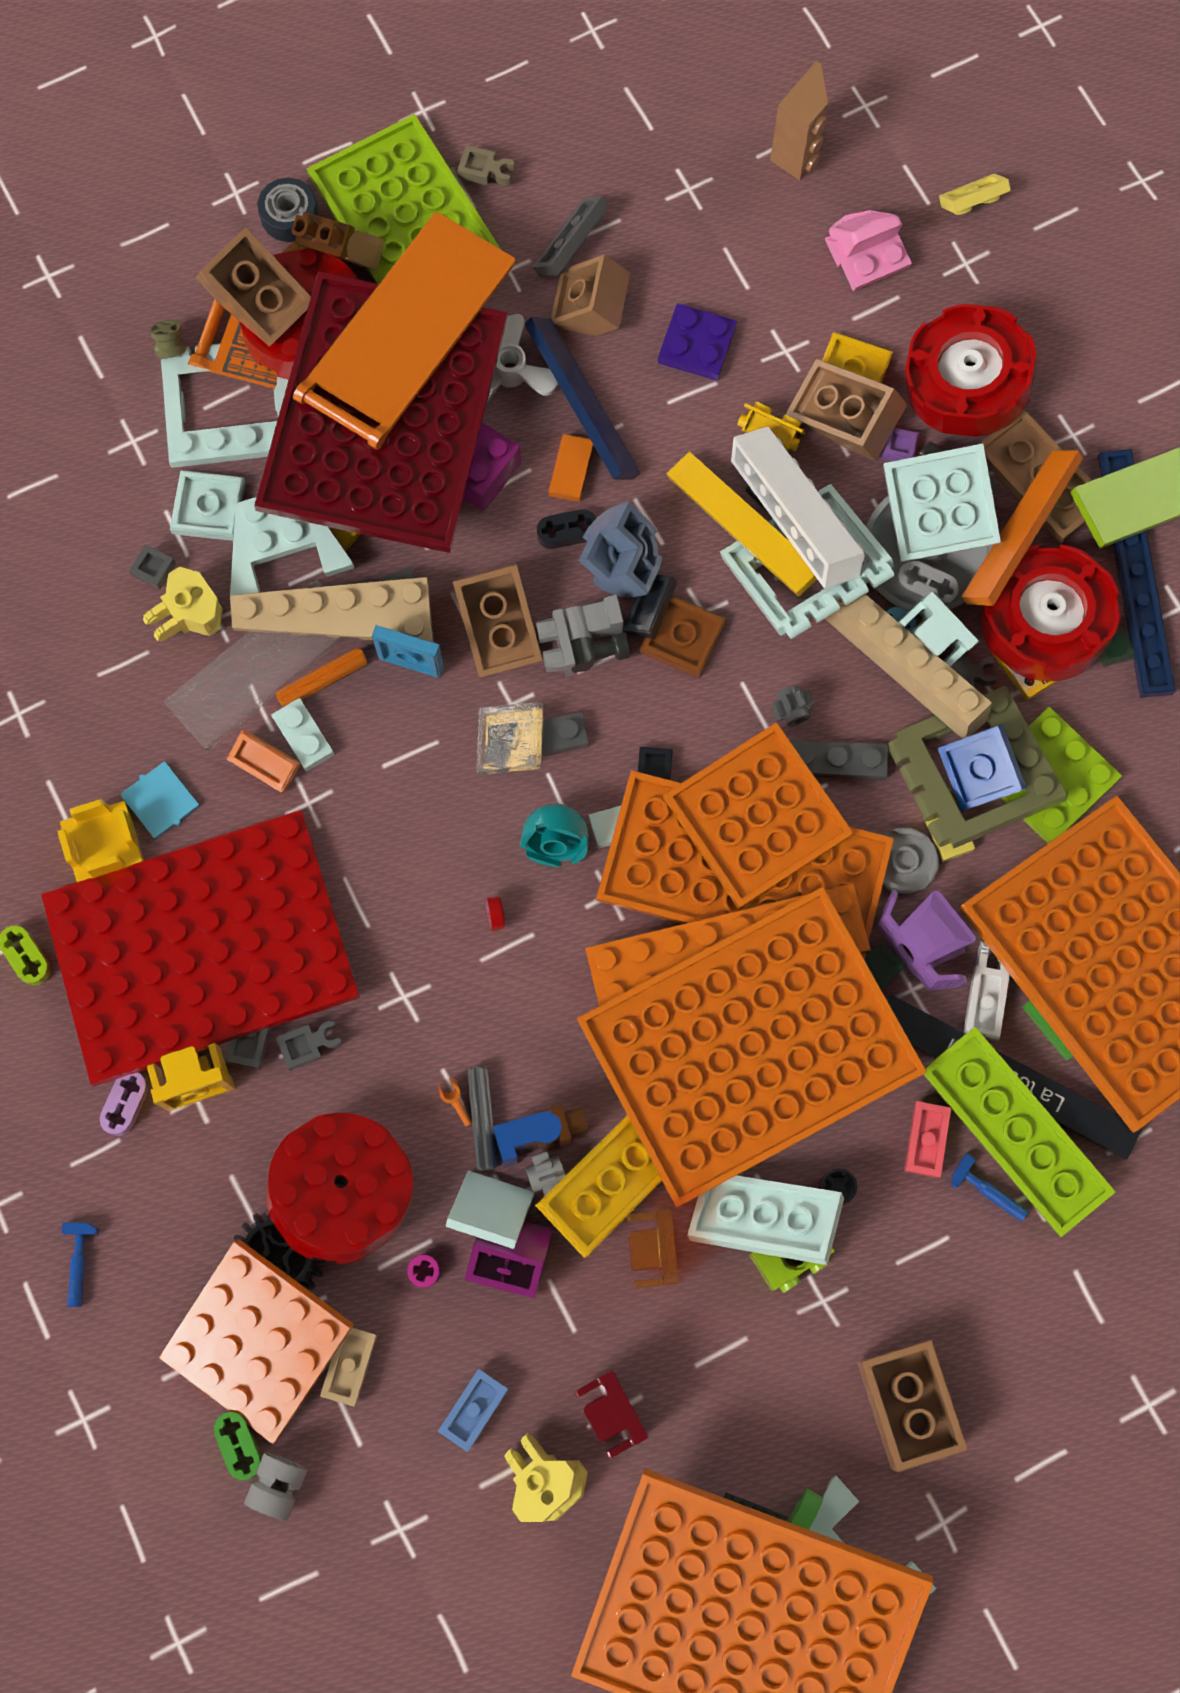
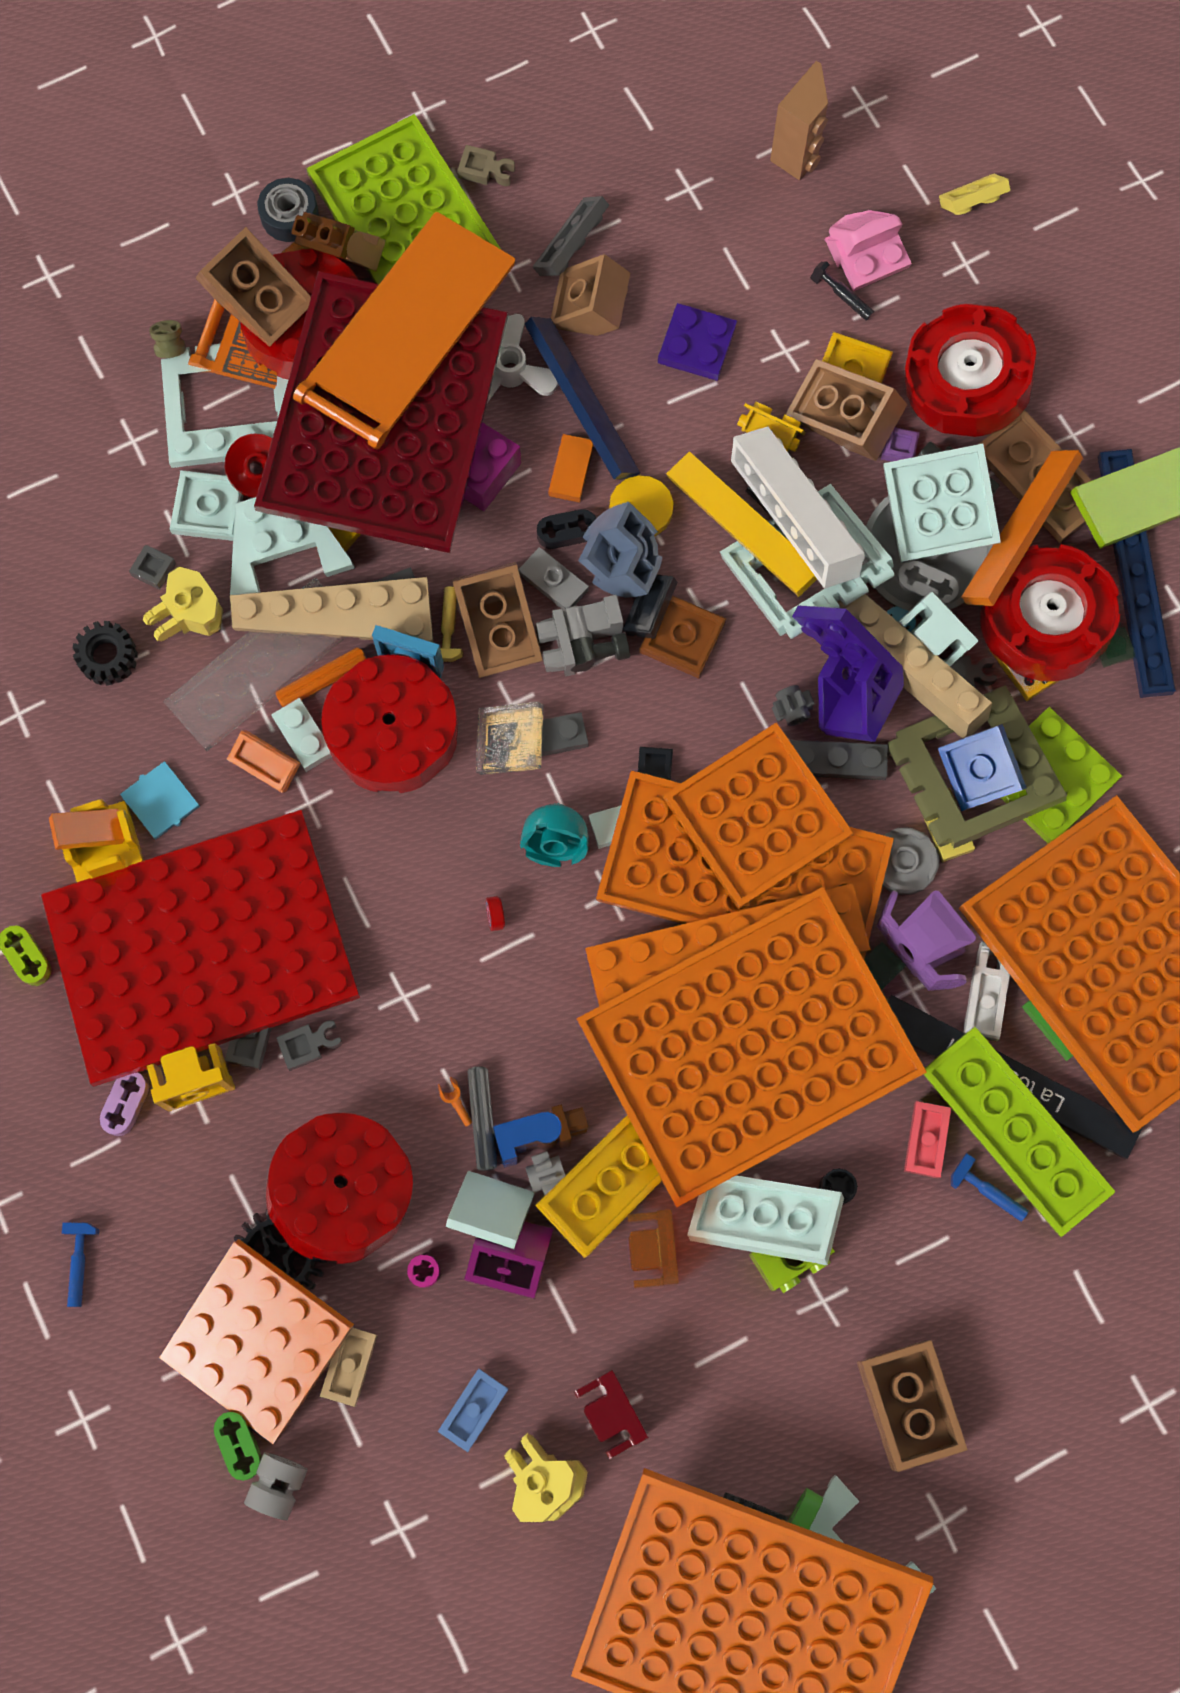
none -> orange tile [49,809,125,850]
none -> black tyre [72,621,138,686]
none -> red dish [224,433,272,498]
none -> red piece [322,655,458,793]
none -> light yellow piece [440,586,463,662]
none -> light grey plate [518,547,589,610]
none -> yellow tile [609,475,673,536]
none -> dark purple bracket [792,605,904,742]
none -> black piece [810,261,875,321]

